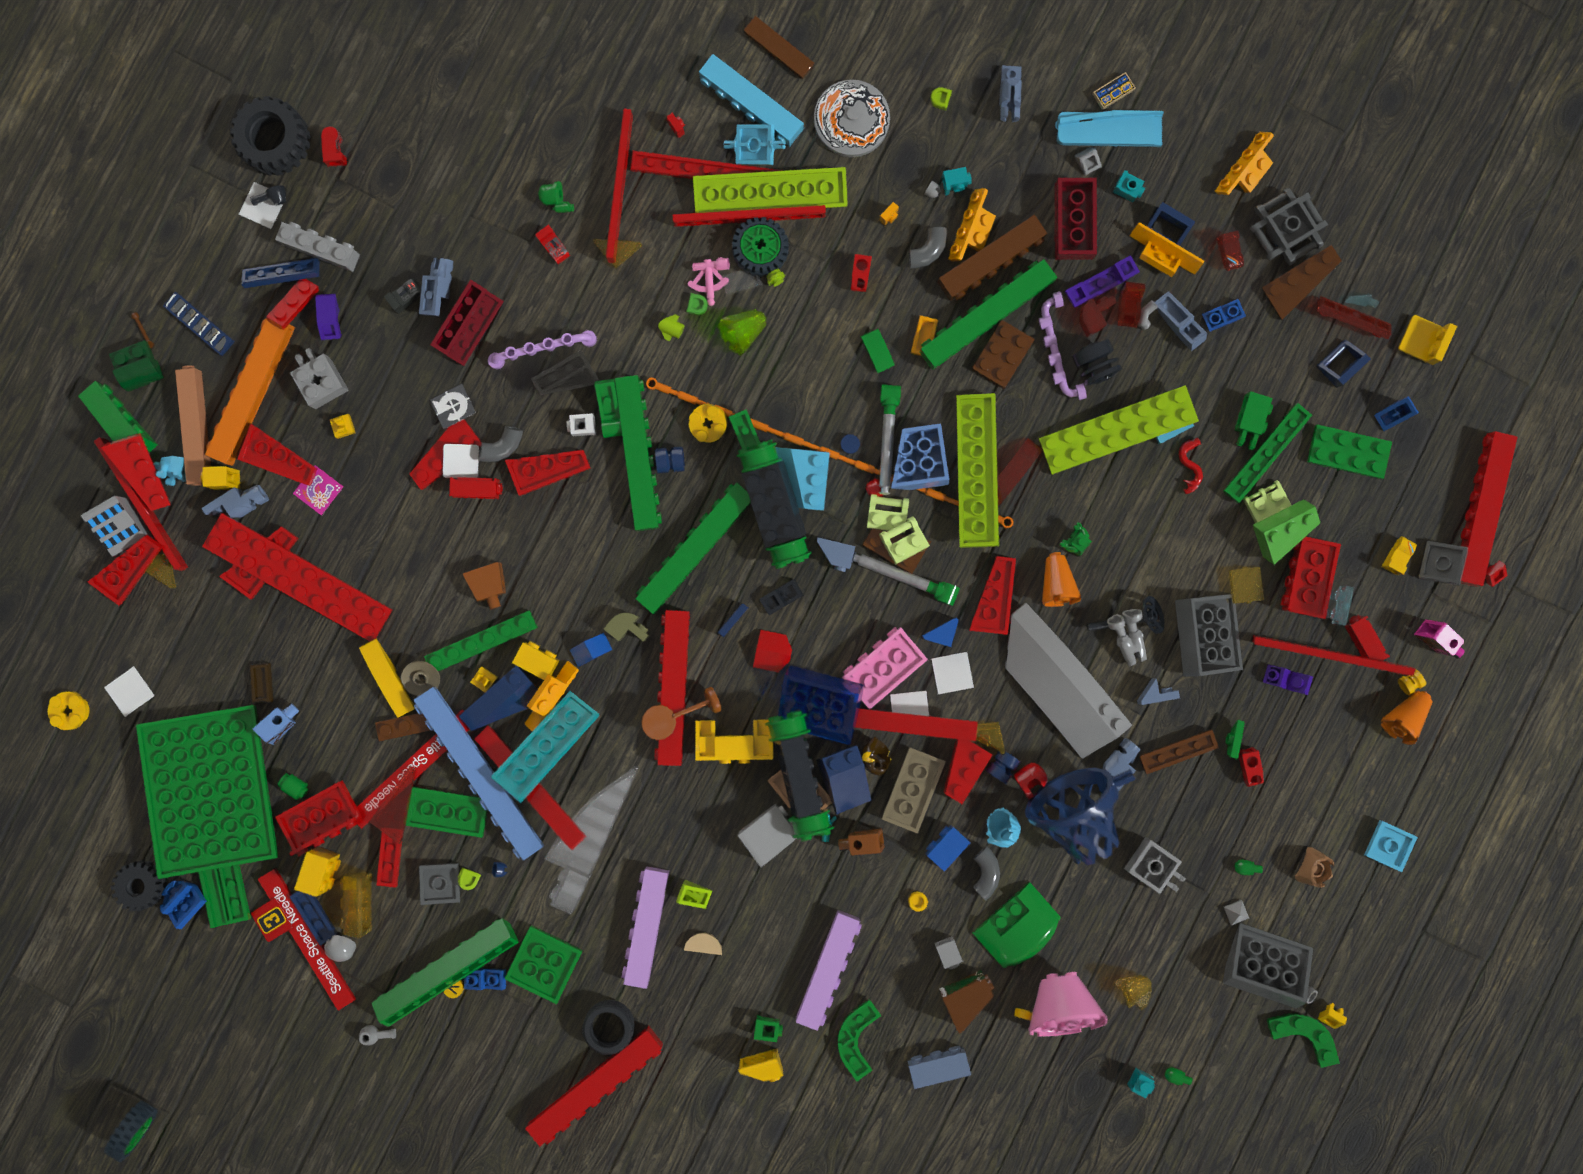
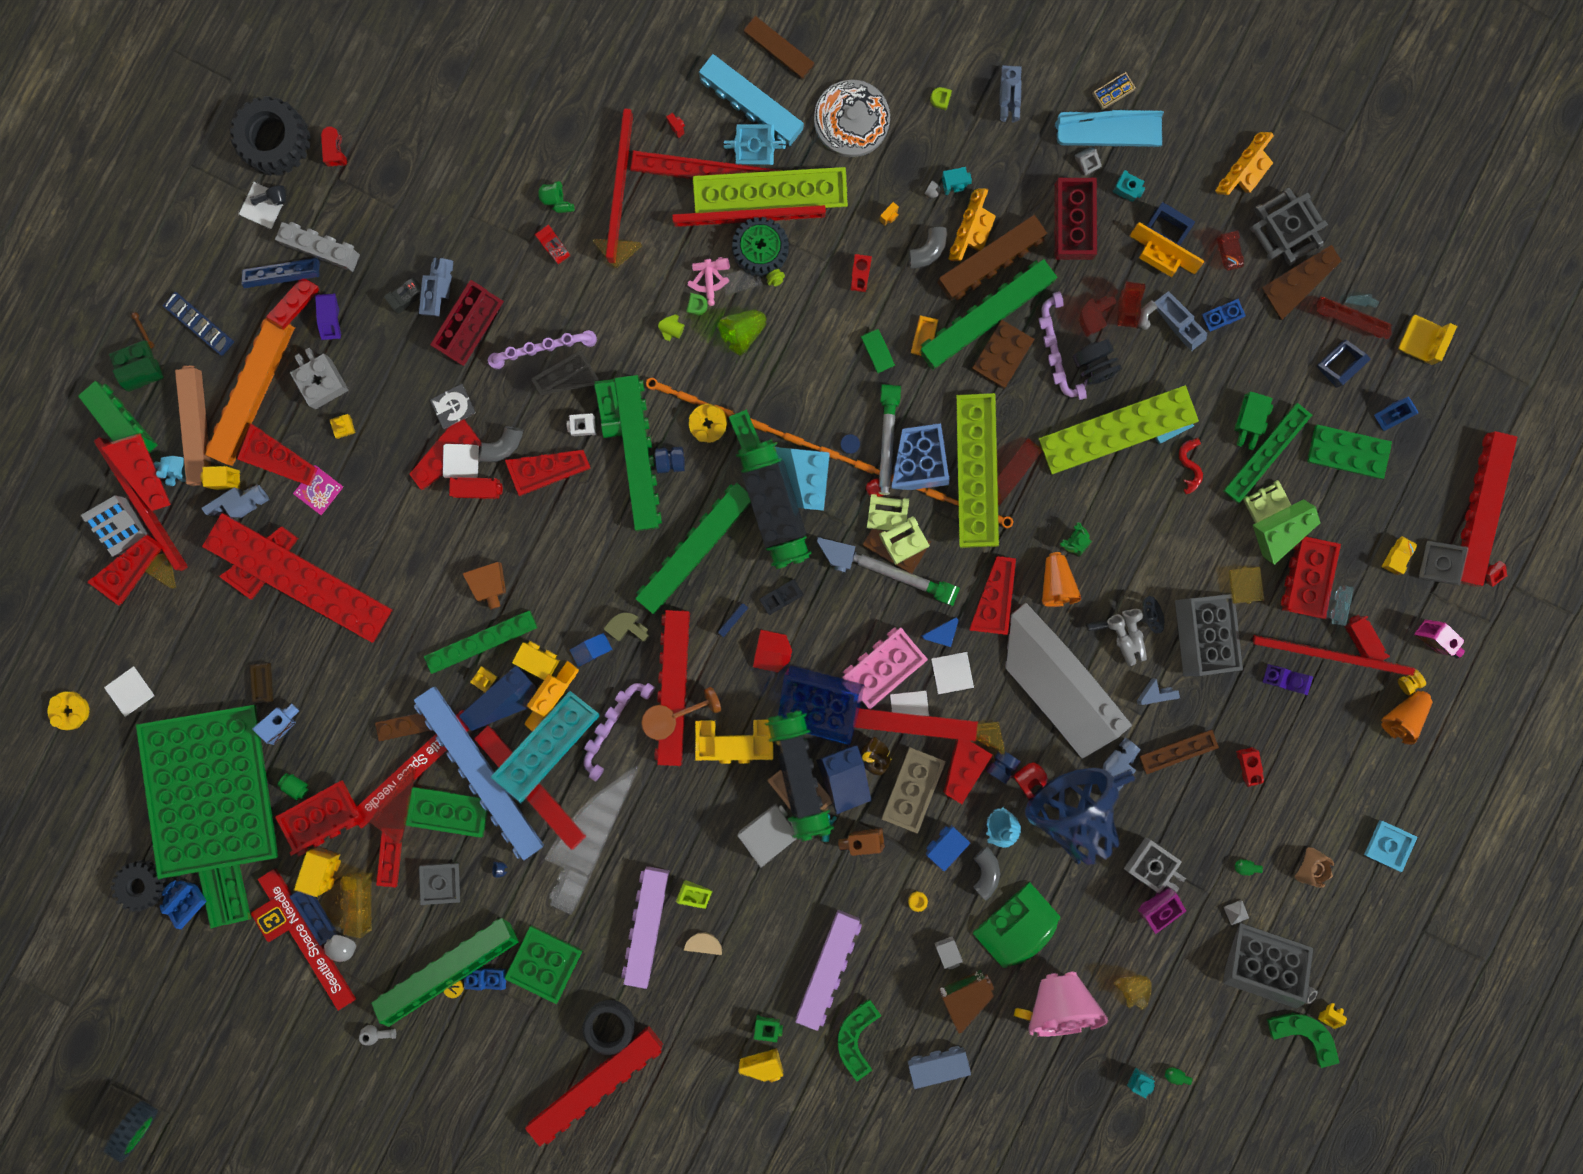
yellow slope [359,638,415,718] -> none
dark tan dish [401,661,440,696] -> none
lime tile [458,867,481,890] -> none
dark purple slope [1065,255,1140,308] -> none
green plate [1225,720,1245,759] -> none
none -> lavender bar [584,683,655,782]
none -> magenta slope [1137,886,1186,934]

